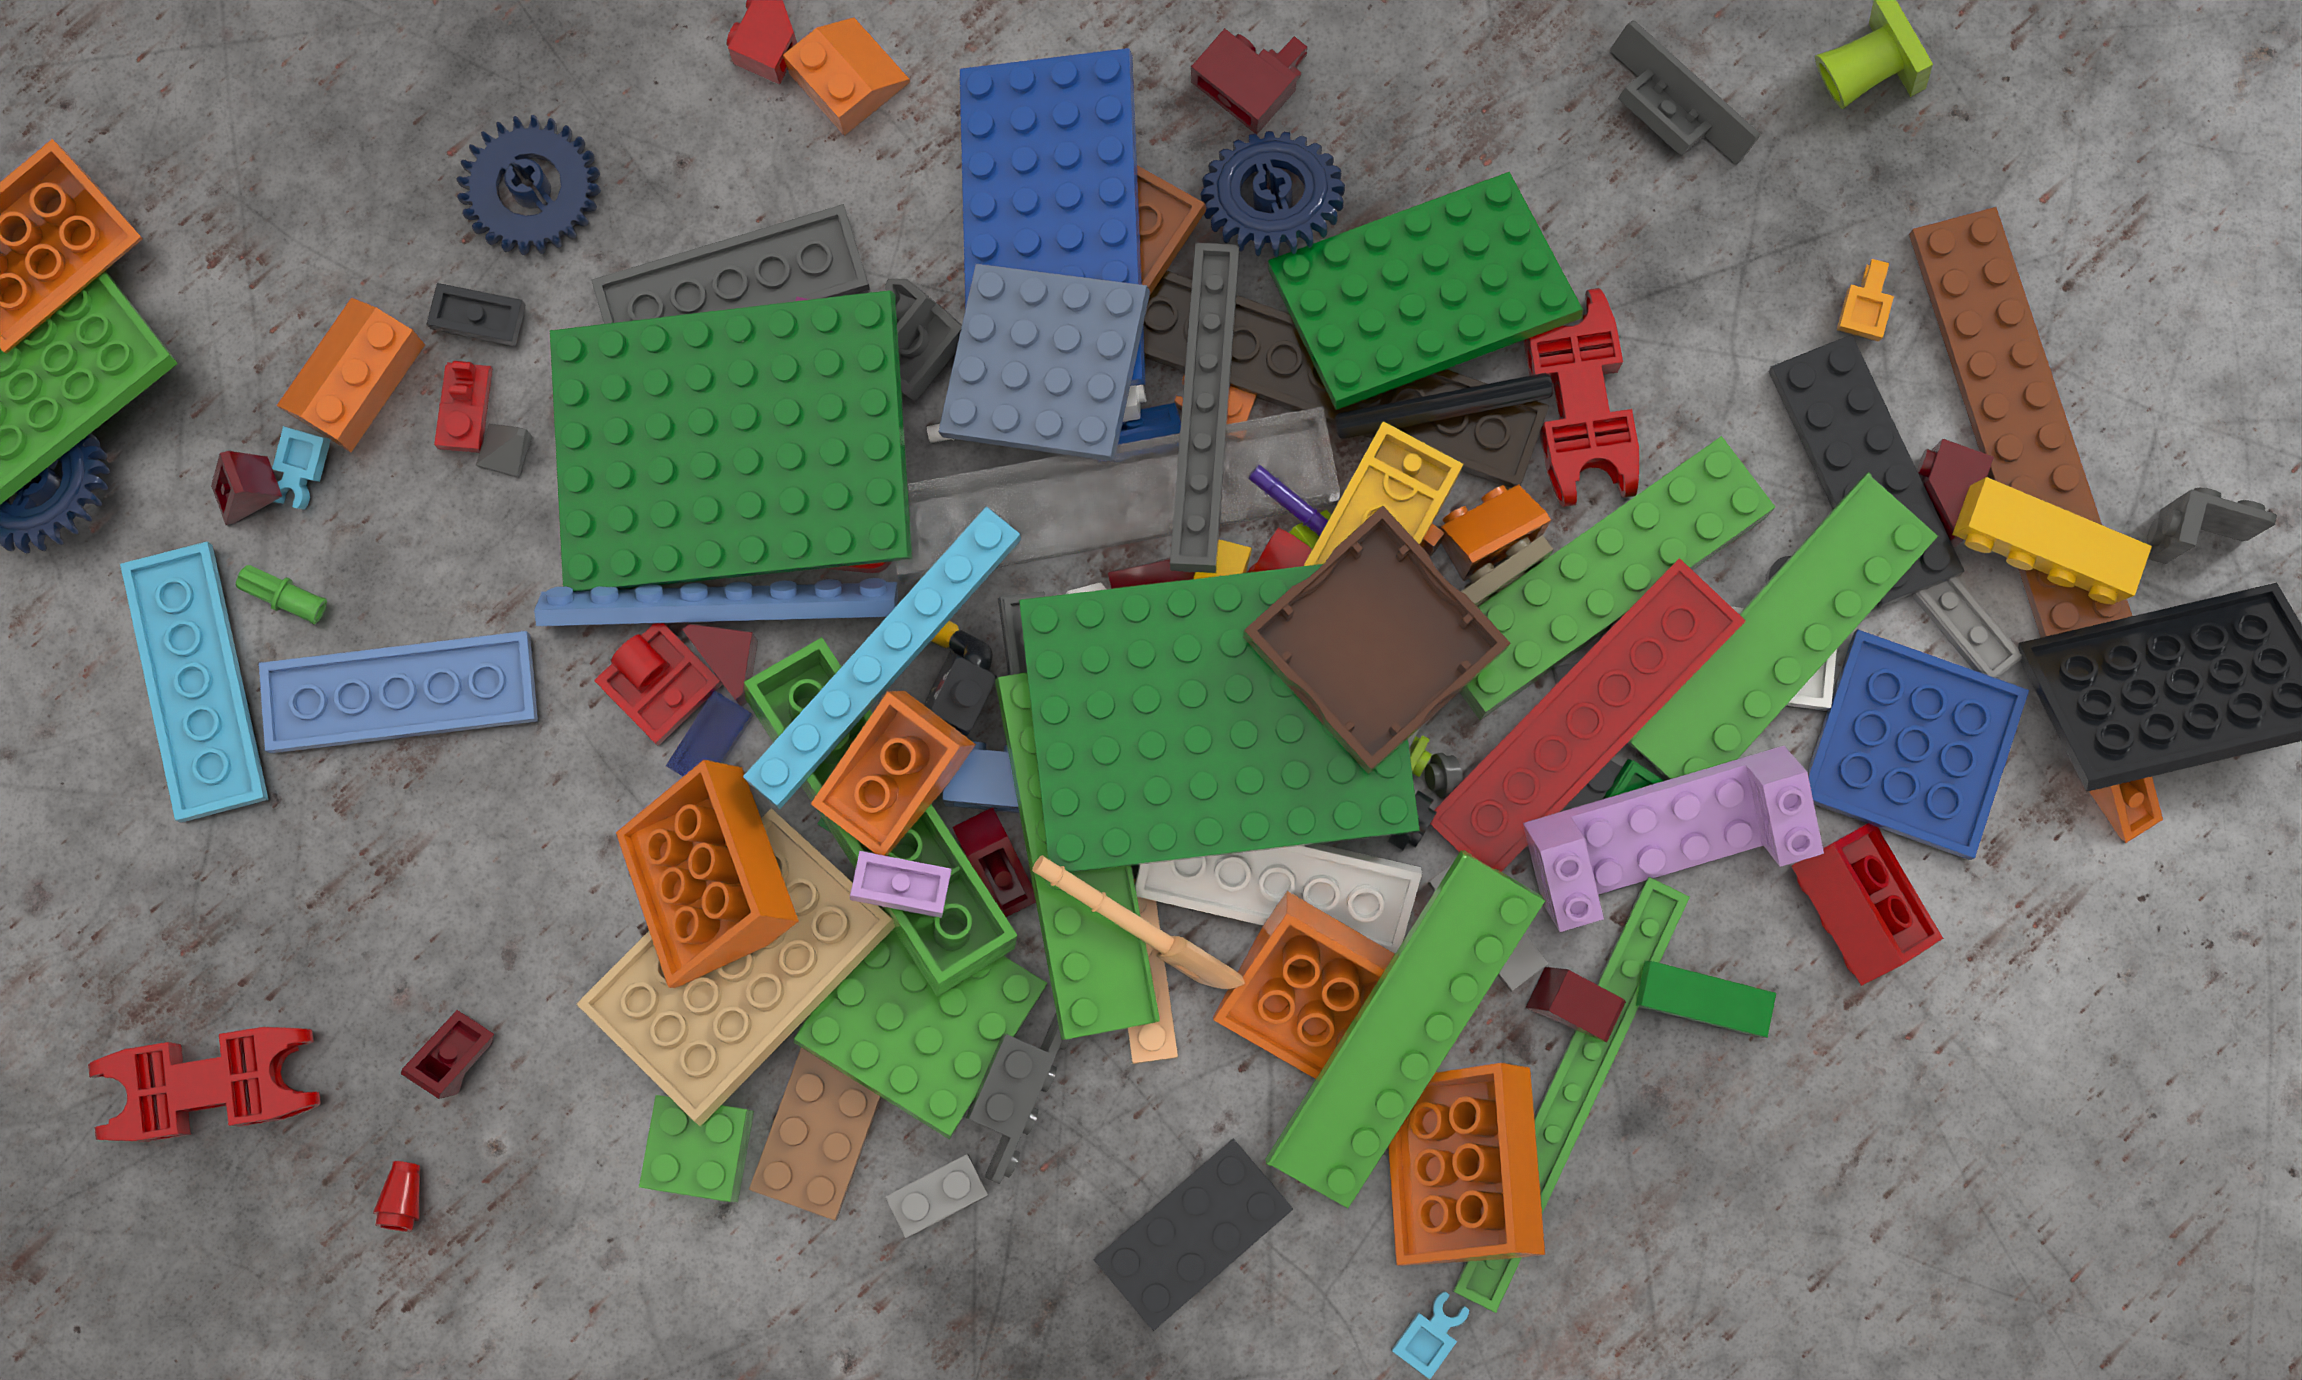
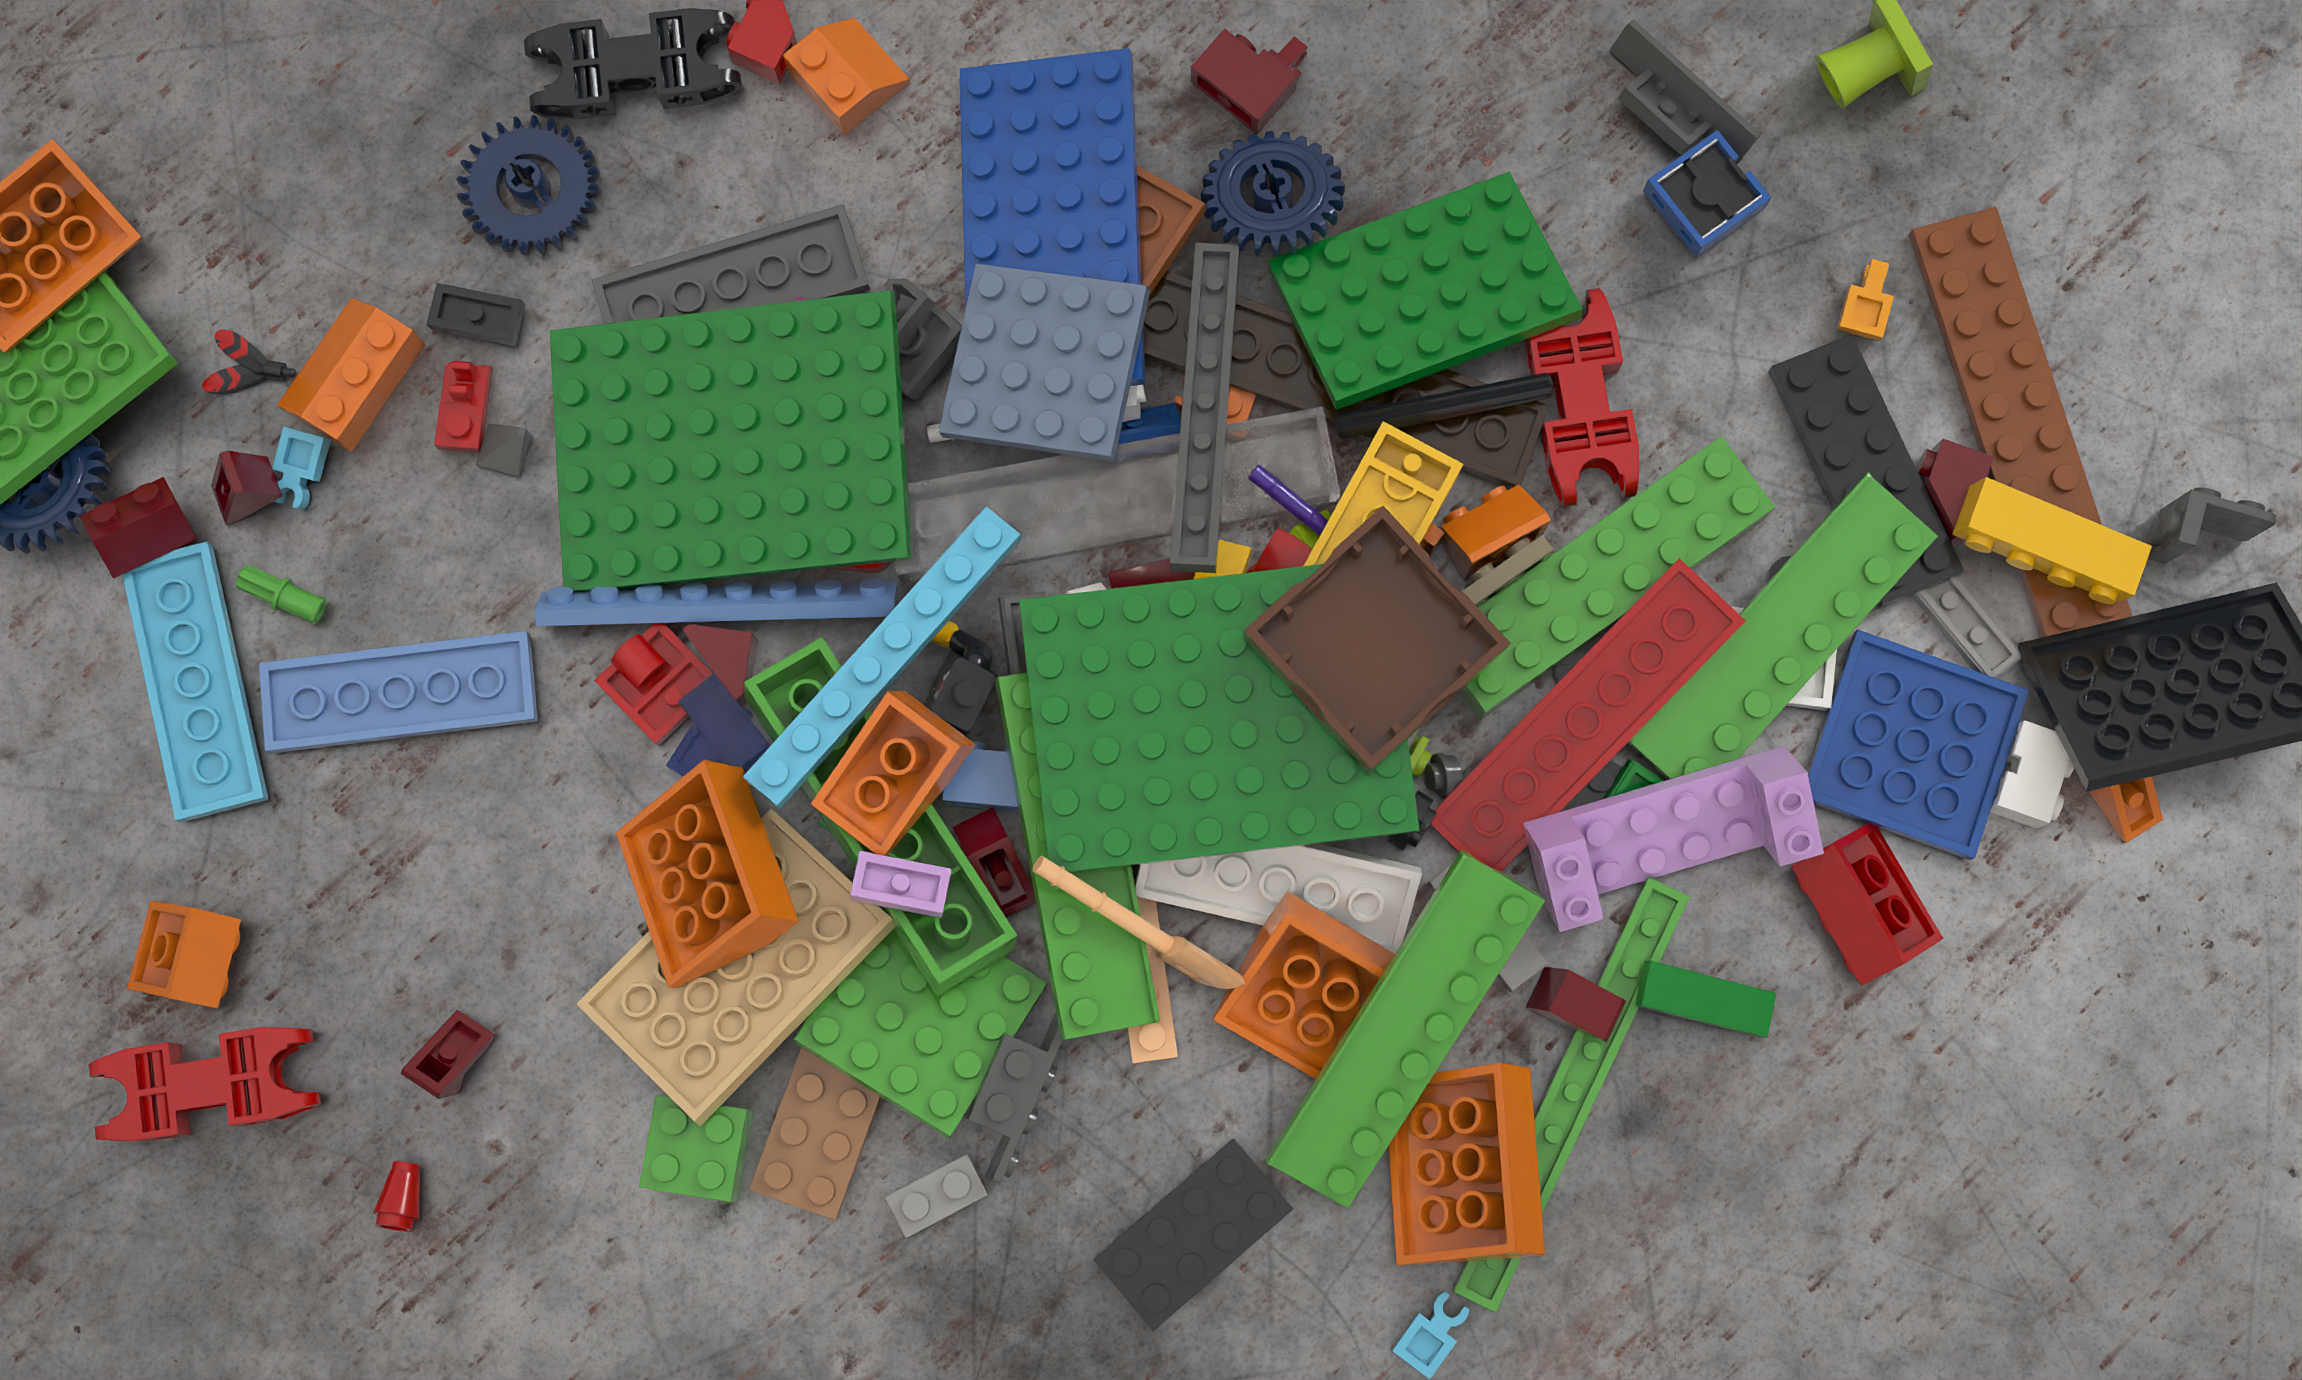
none -> dark red brick [80,477,196,579]
none -> orange slope [127,900,241,1009]
none -> piece [202,329,297,395]
none -> black piece [524,8,742,120]
none -> clear blue tile [678,674,770,767]
none -> piece [1643,130,1771,258]
none -> white brick [1990,720,2074,829]

